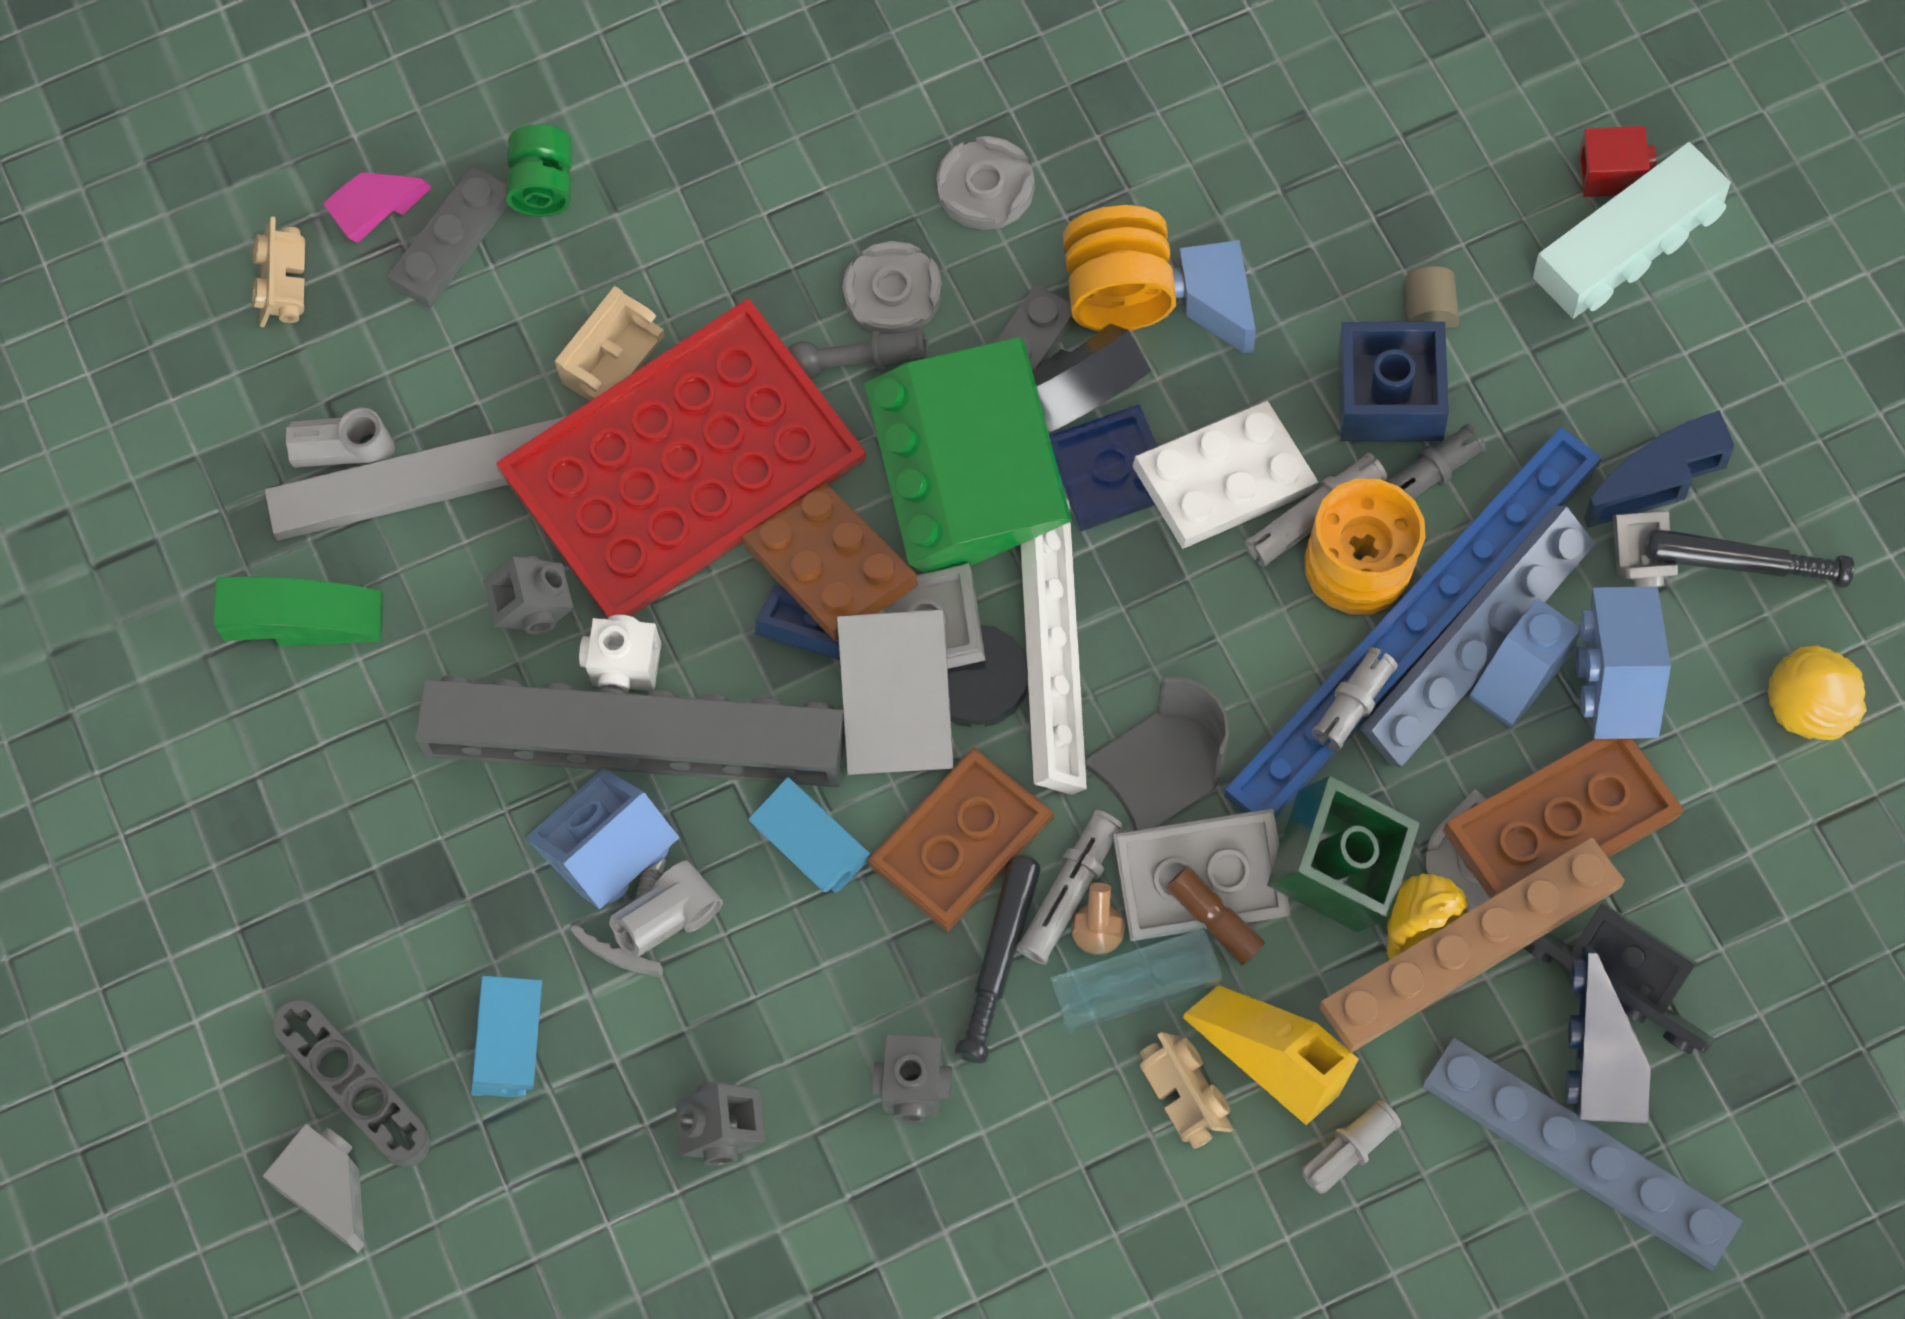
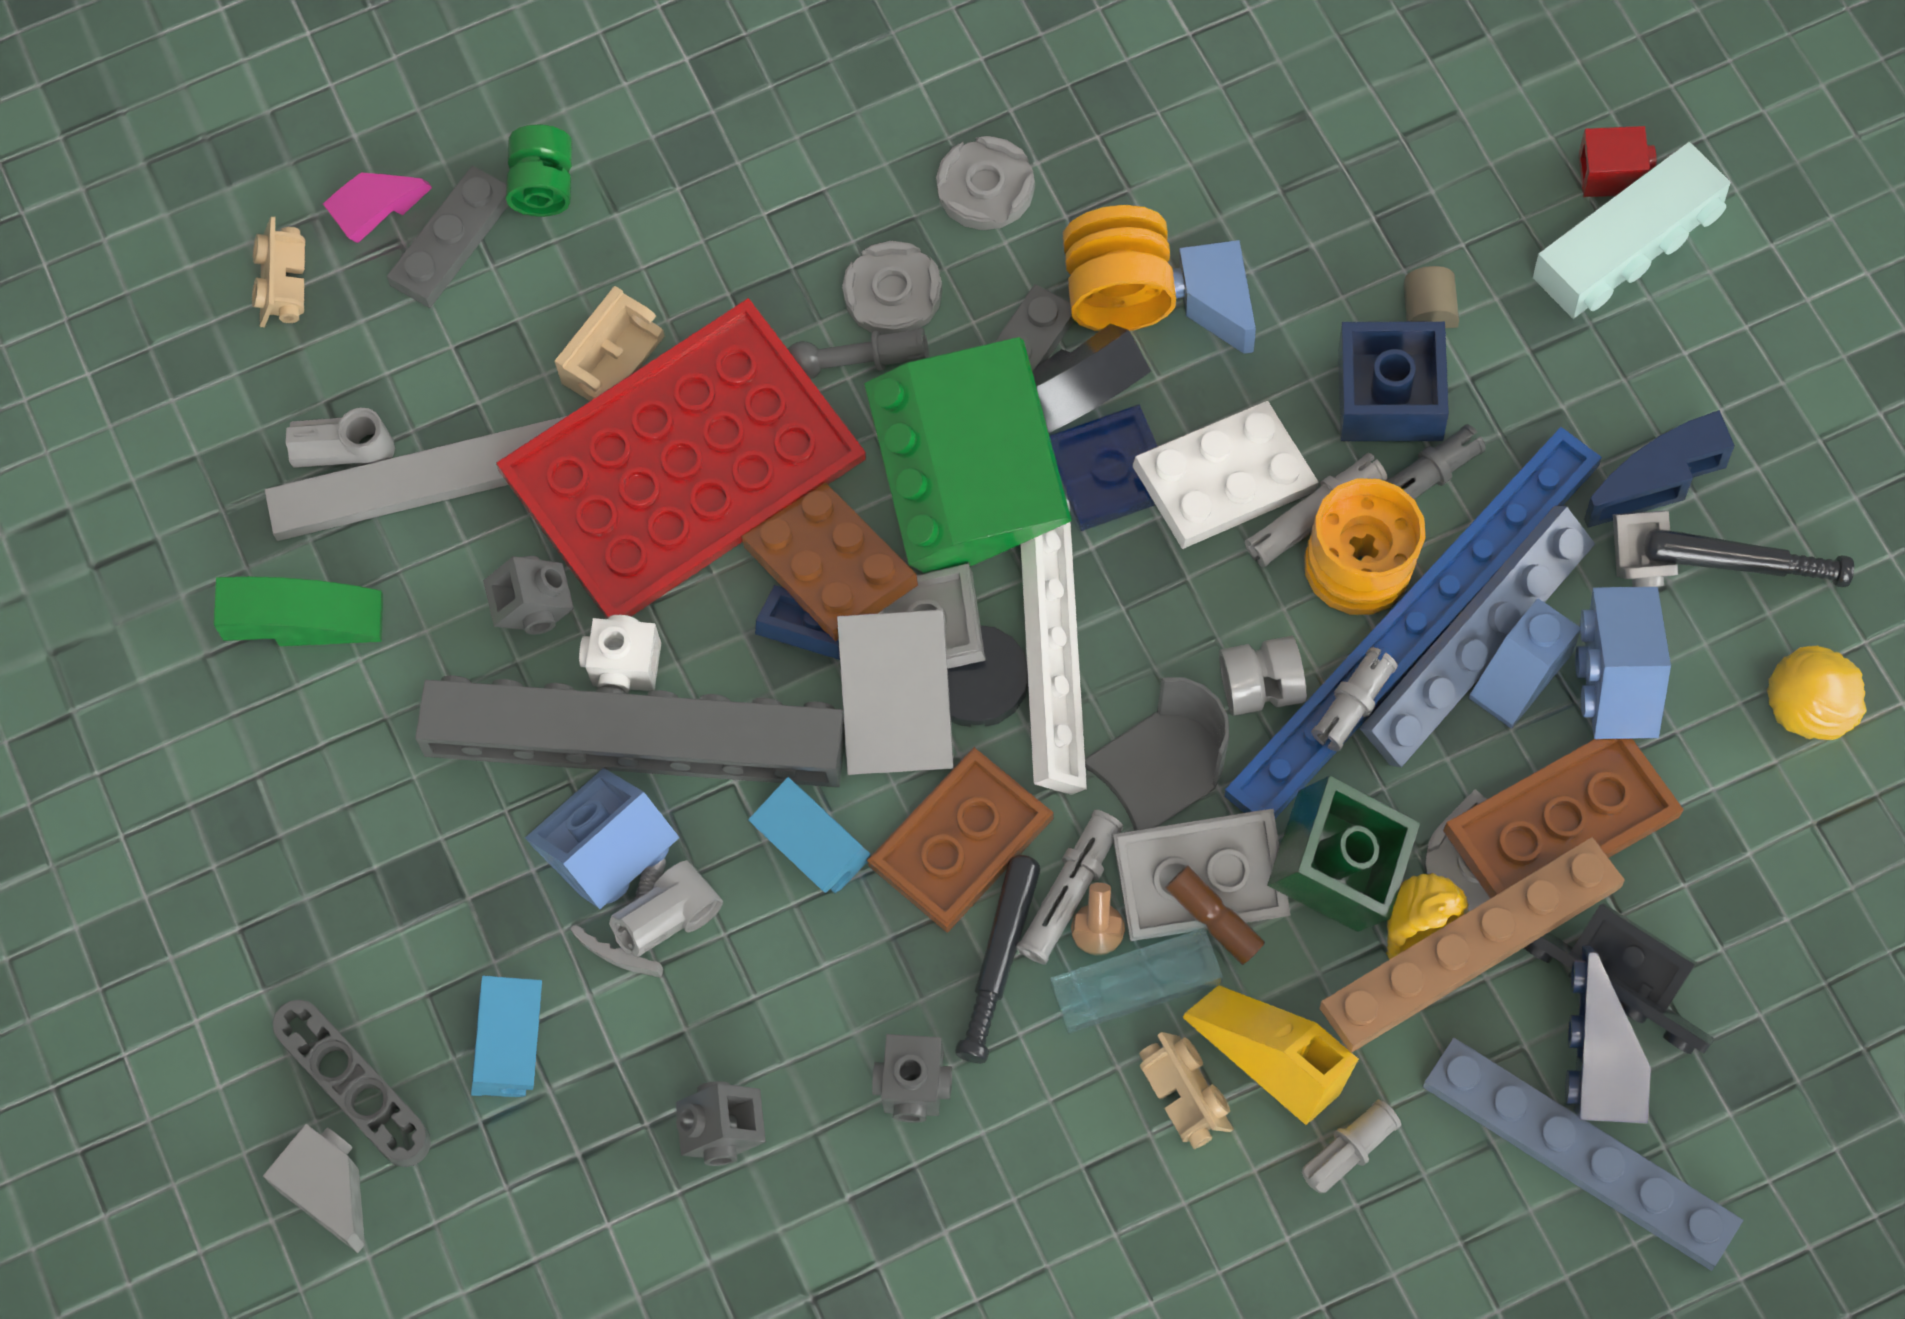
none -> light grey wheel [1219,635,1307,716]

